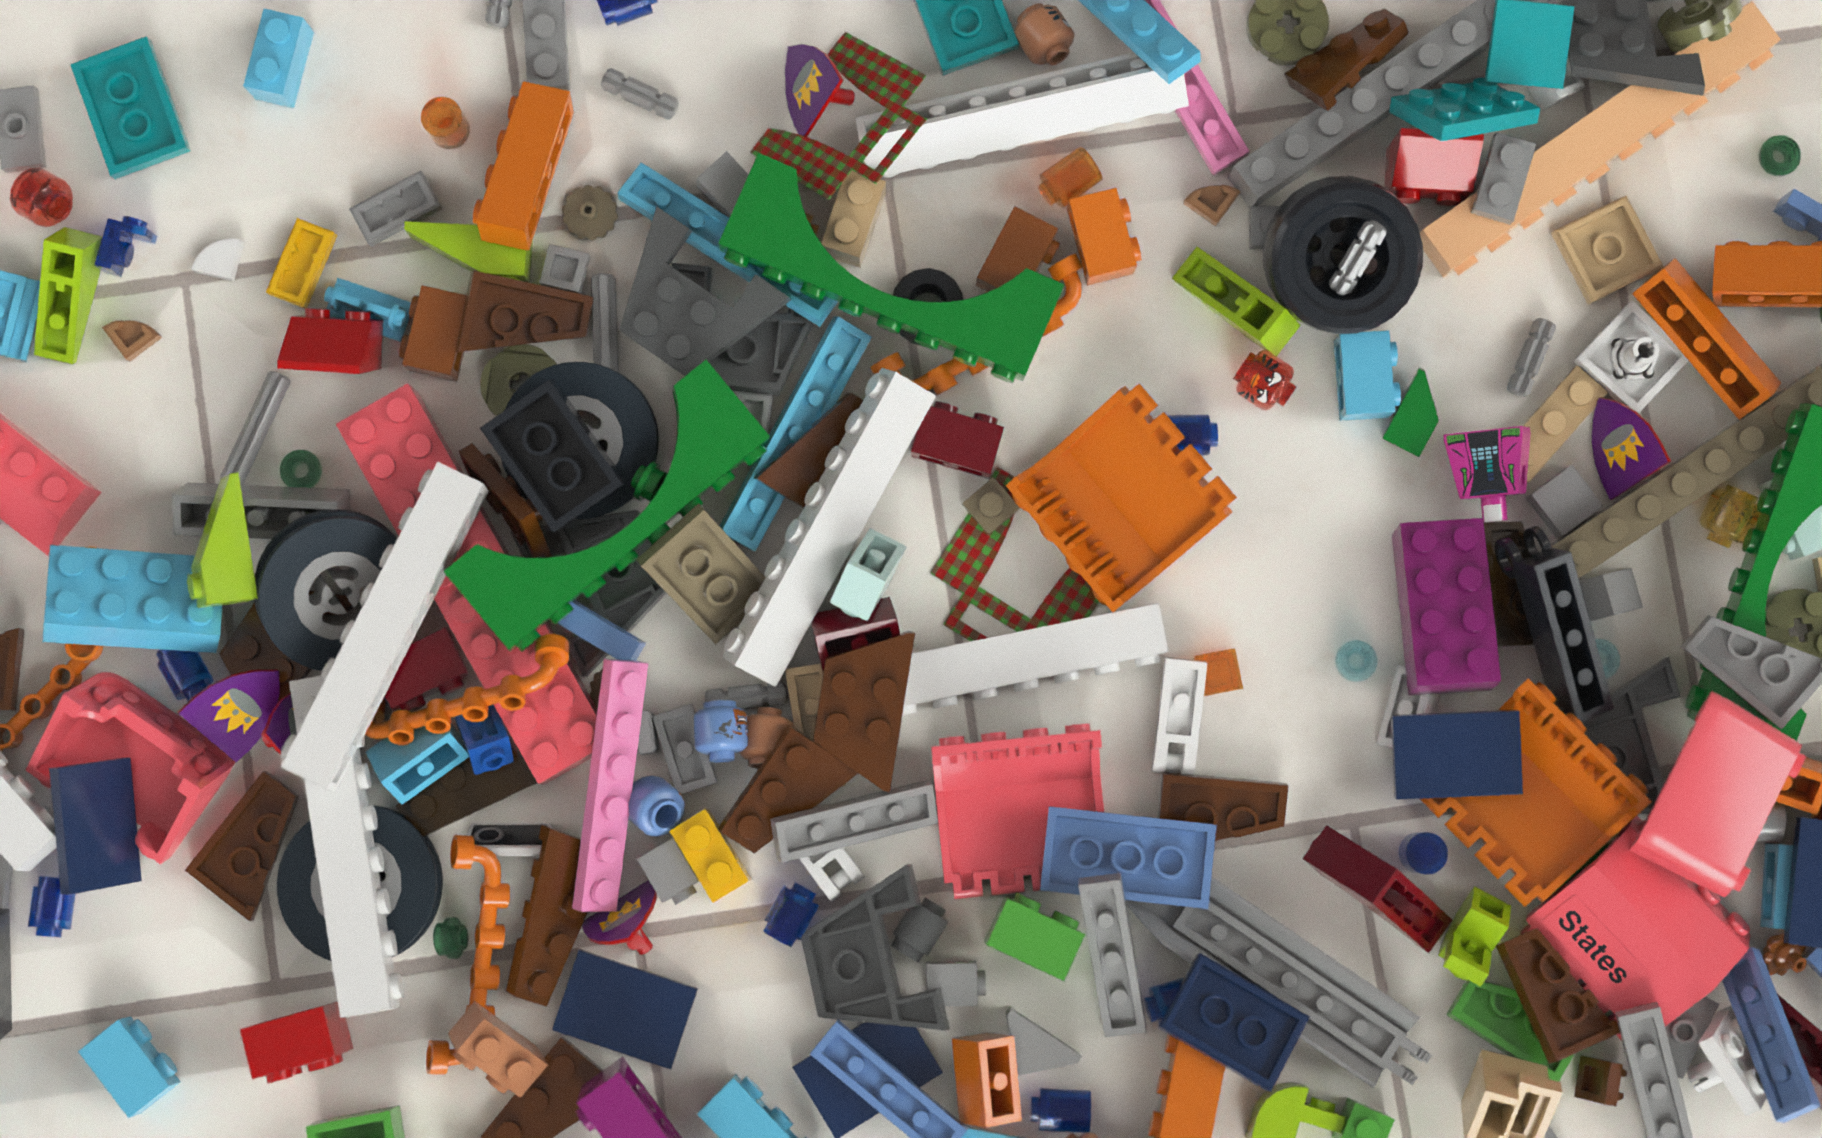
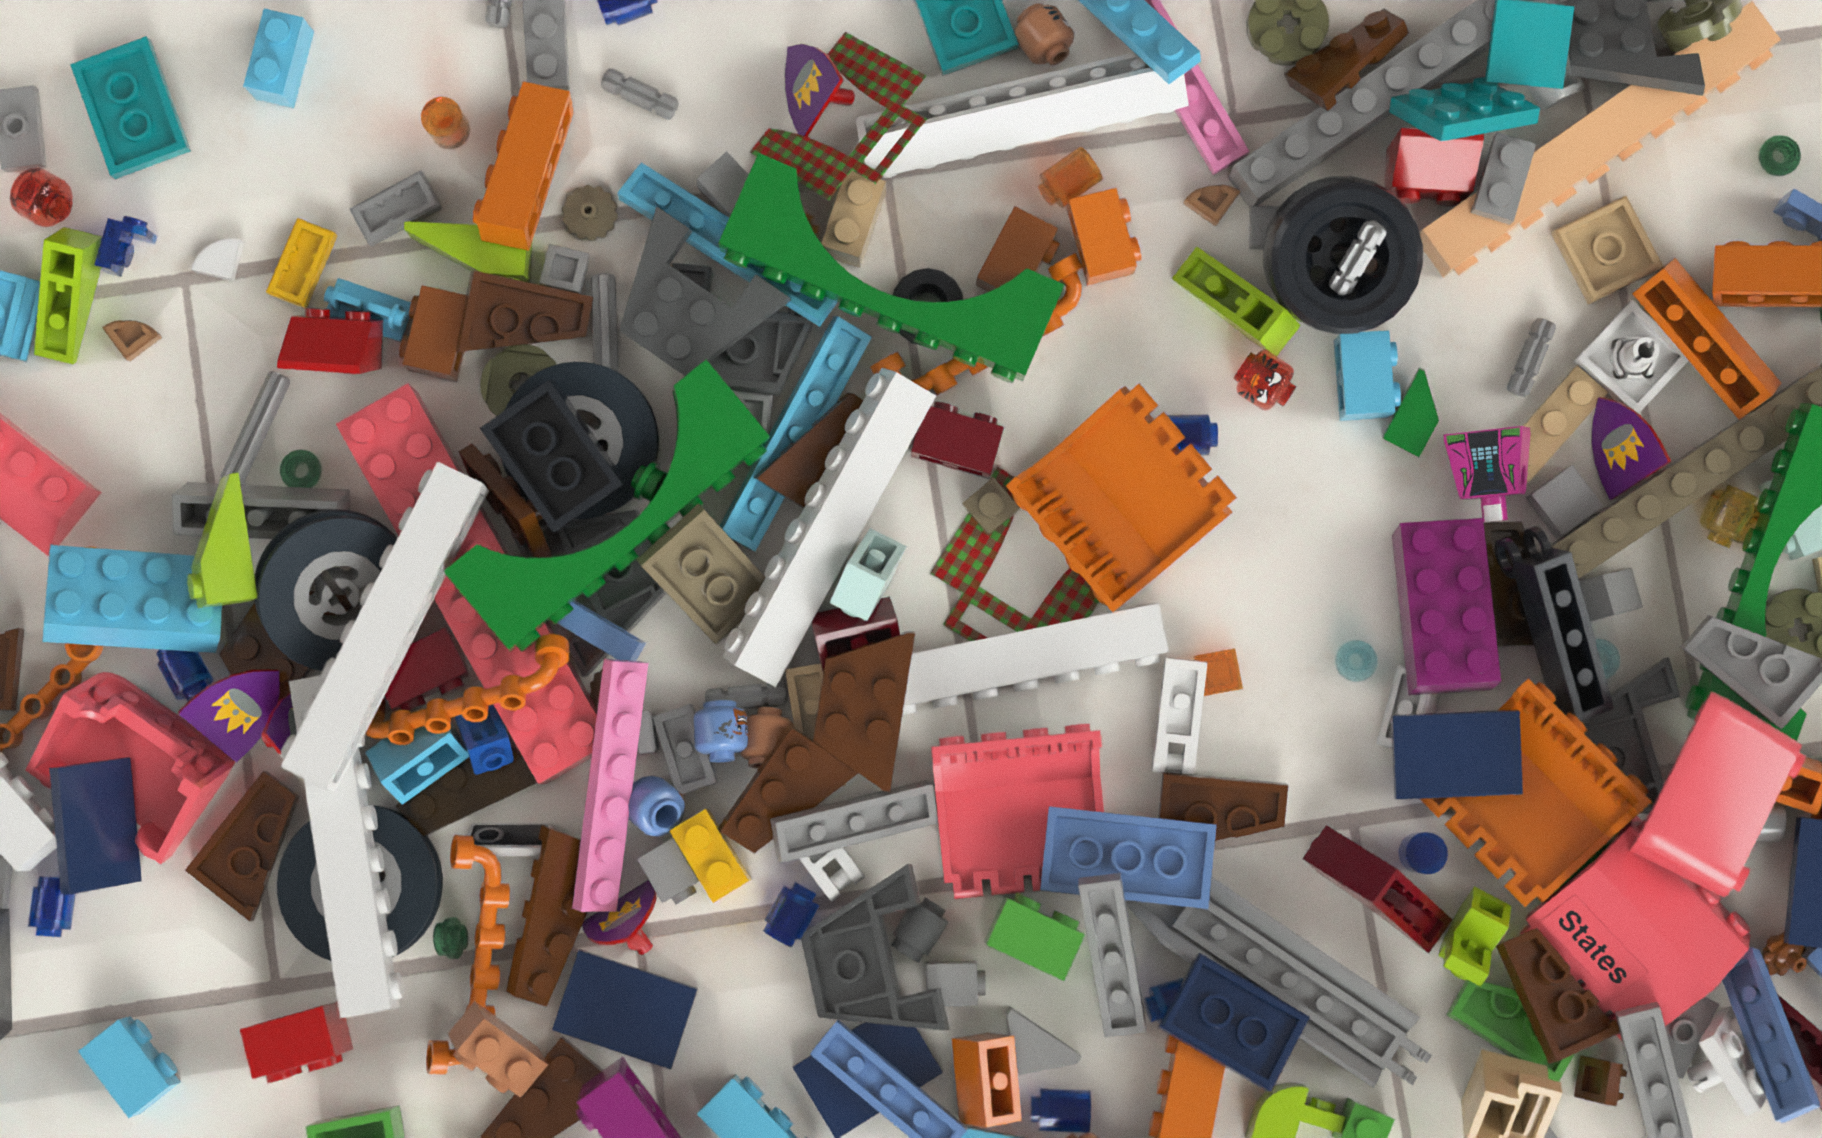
medium azure plate [1760,844,1793,929] -> none

